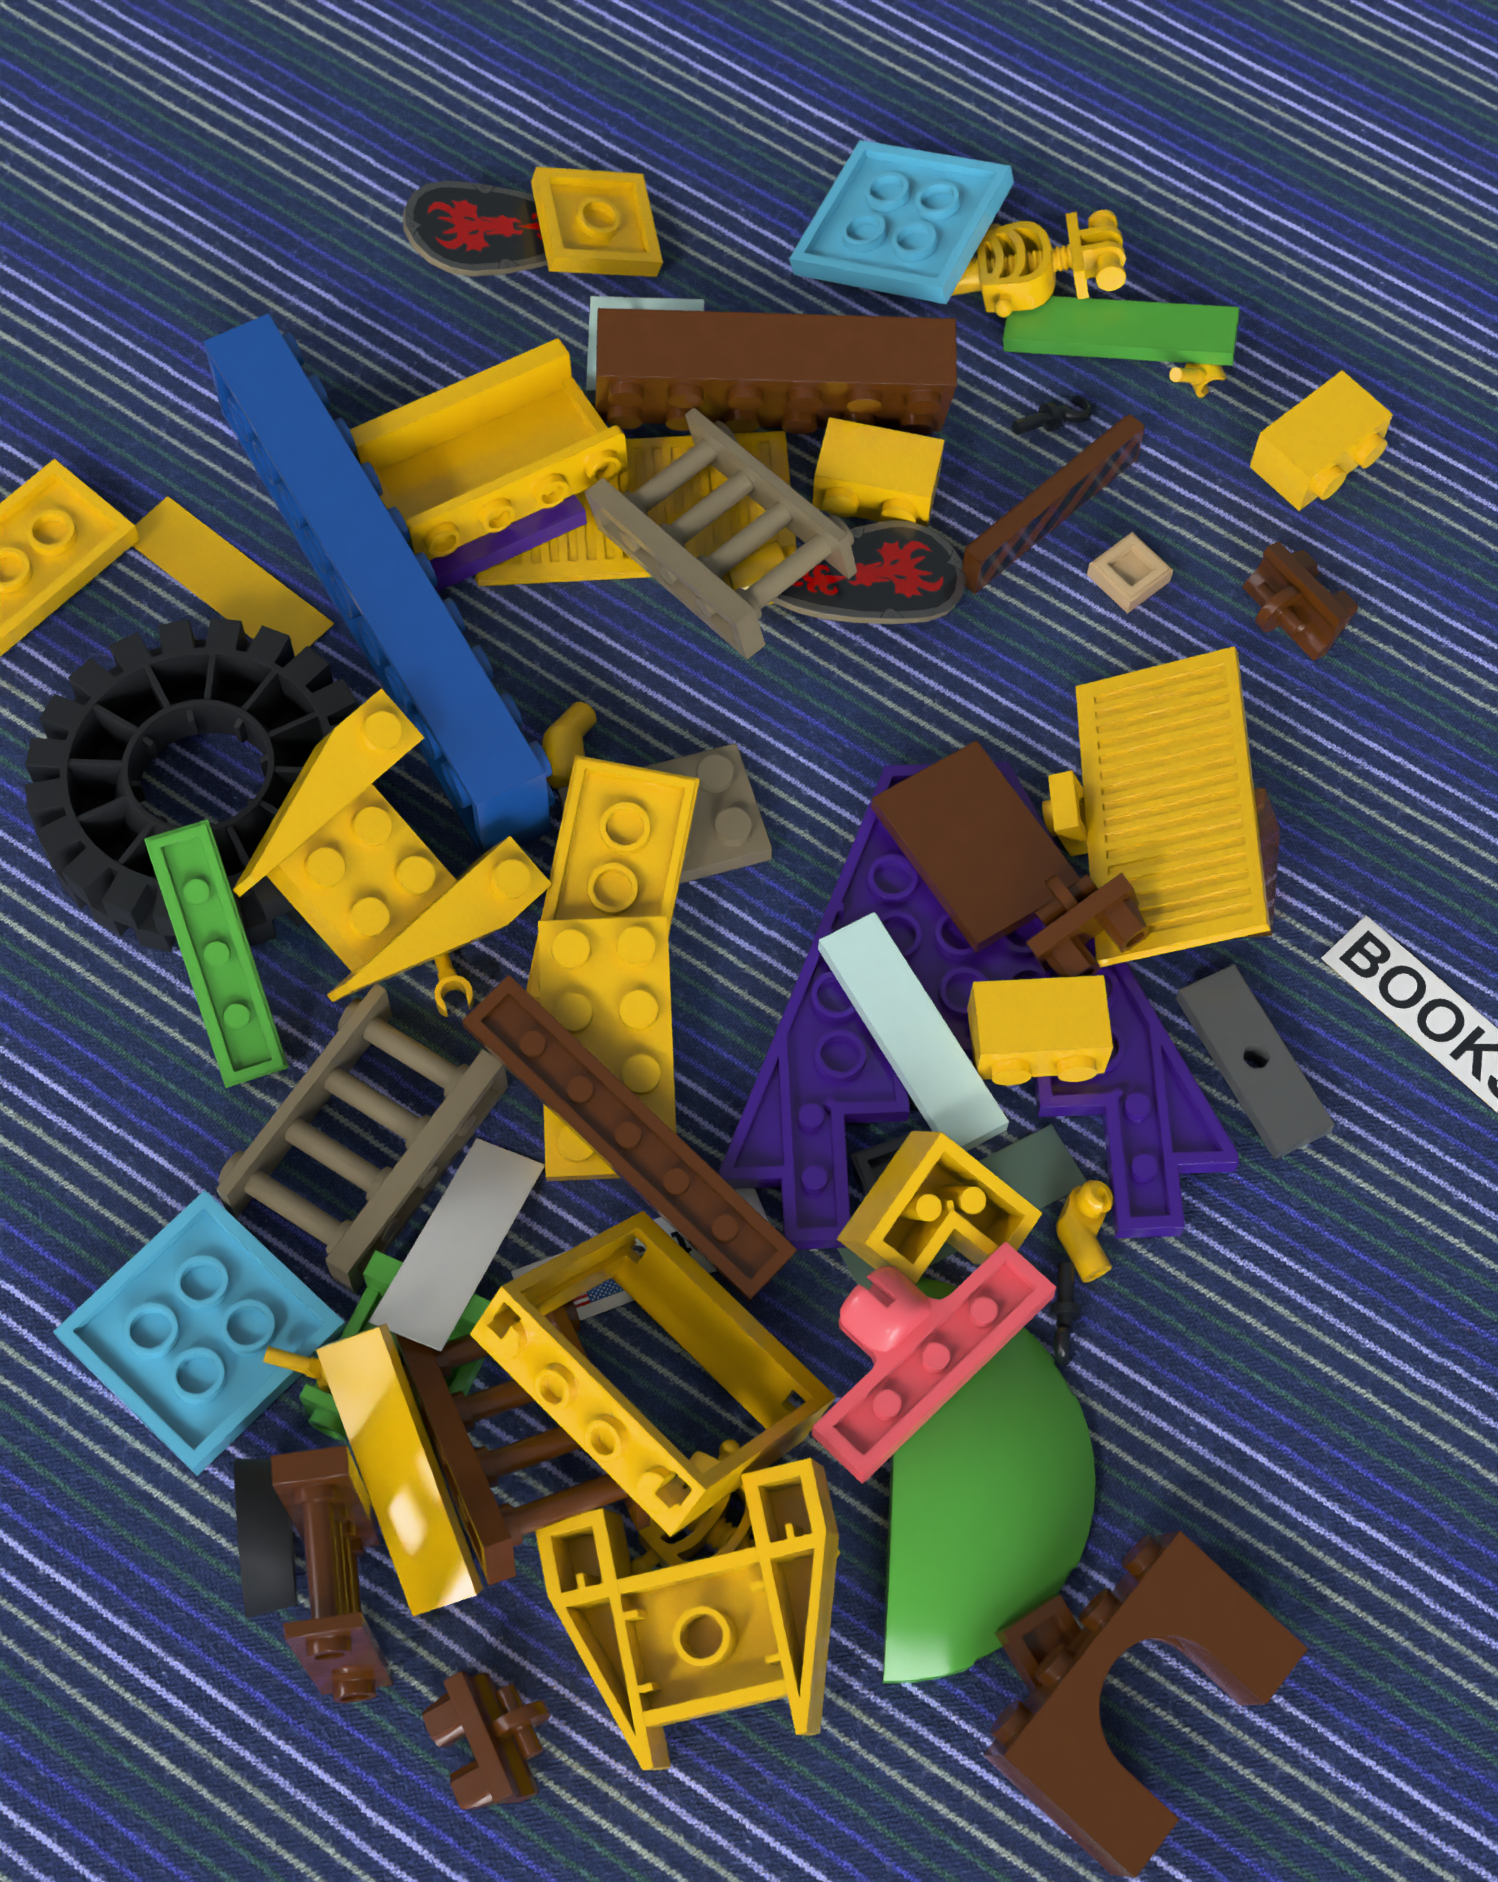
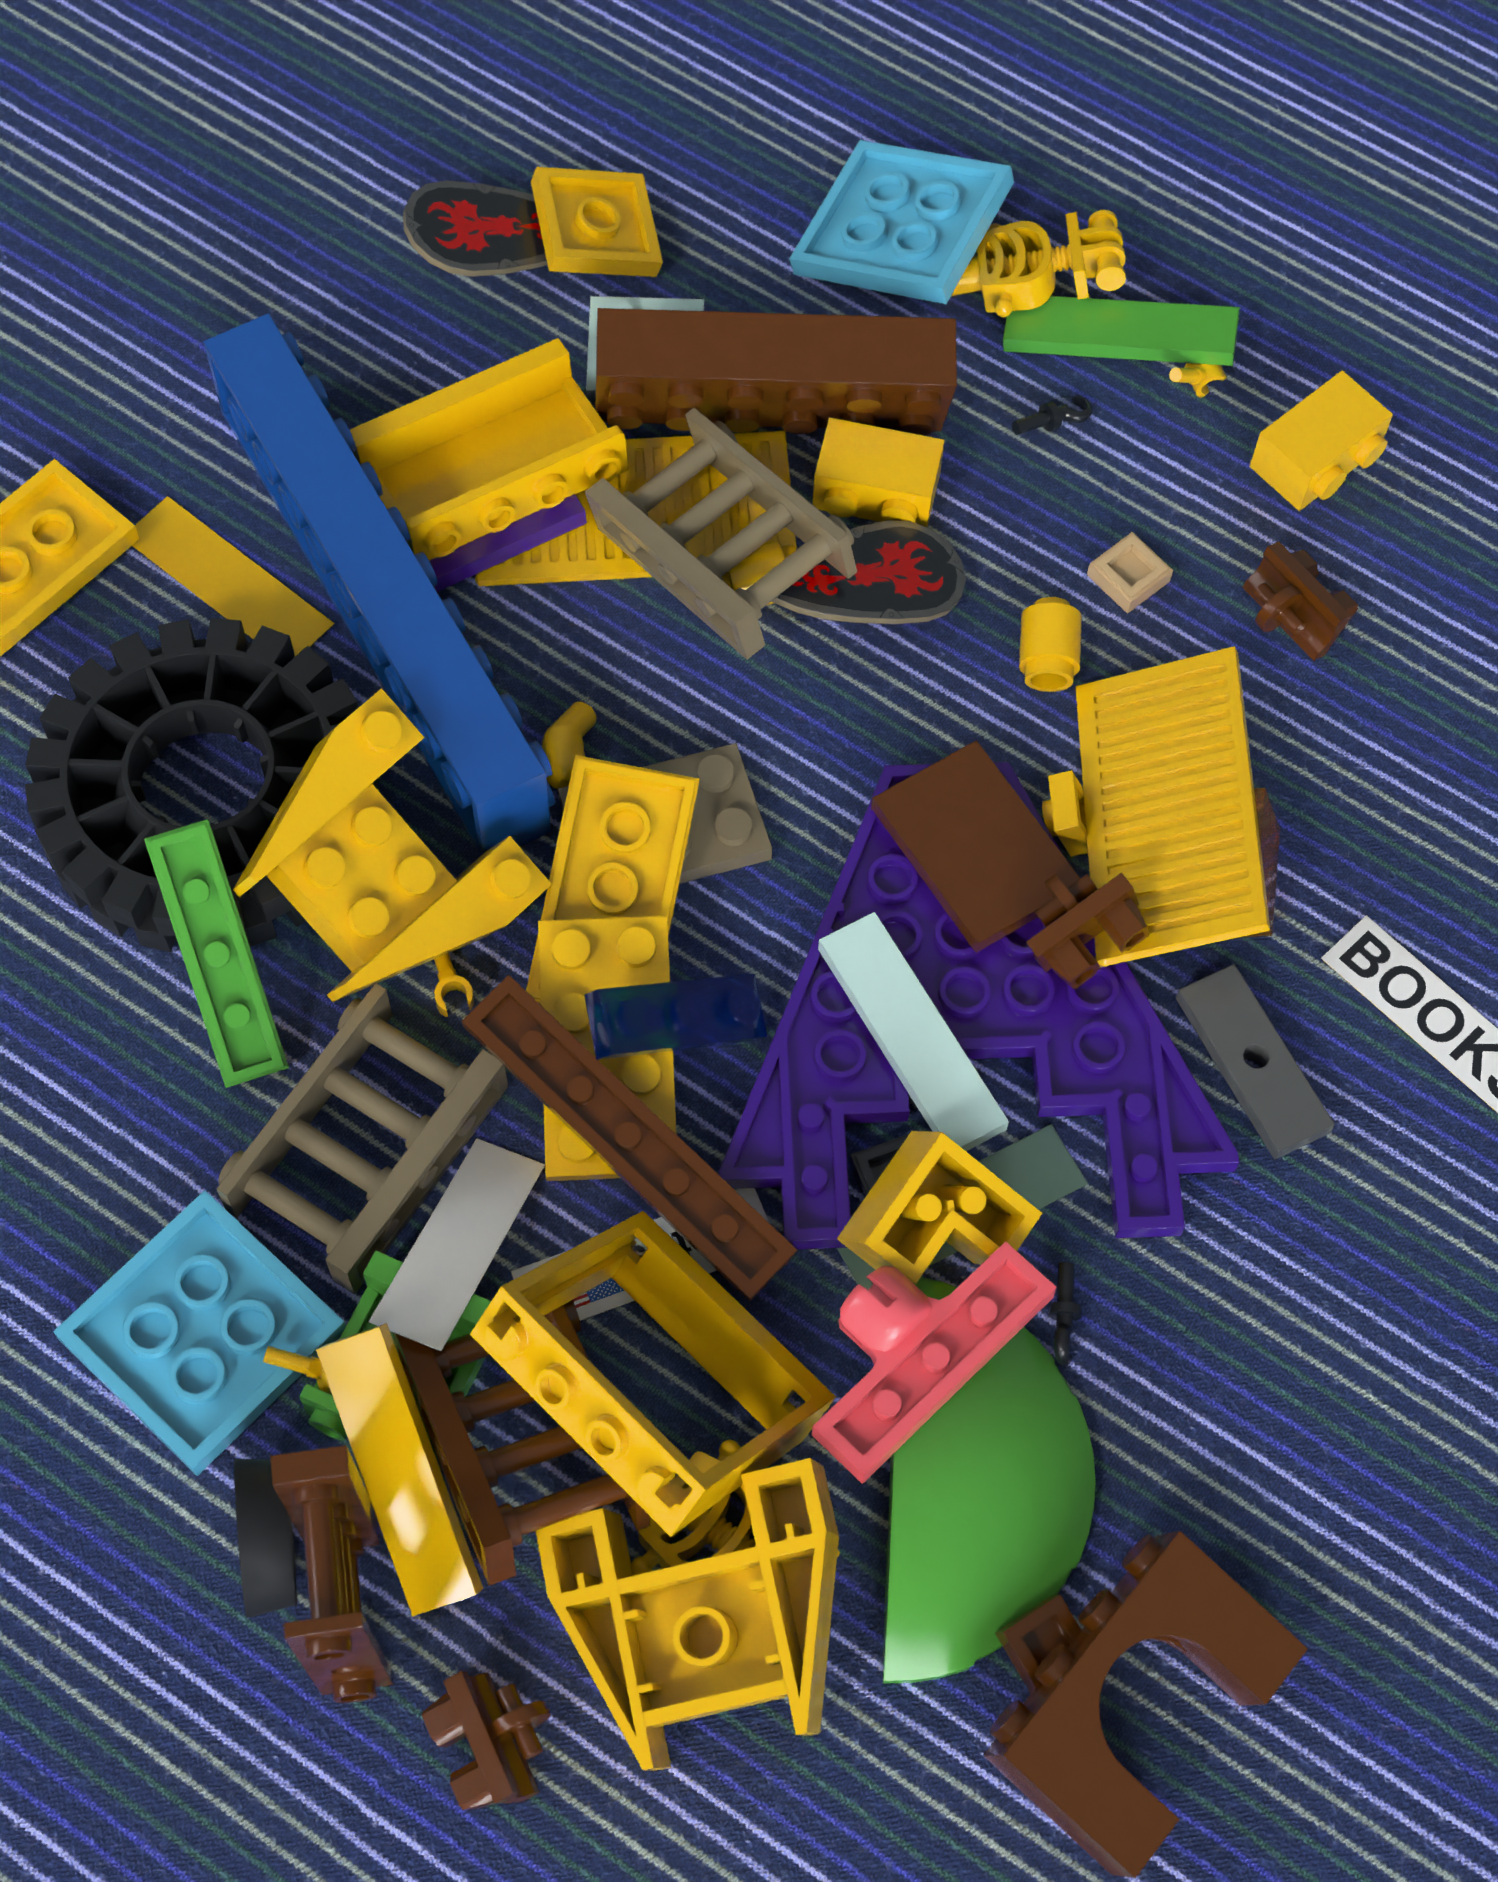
reddish brown tile [962,414,1145,594] -> none
yellow brick [967,975,1113,1086] -> none
yellow arm [1056,1180,1113,1283] -> none
none -> clear blue plate [584,974,767,1060]
none -> yellow brick [1019,597,1082,692]

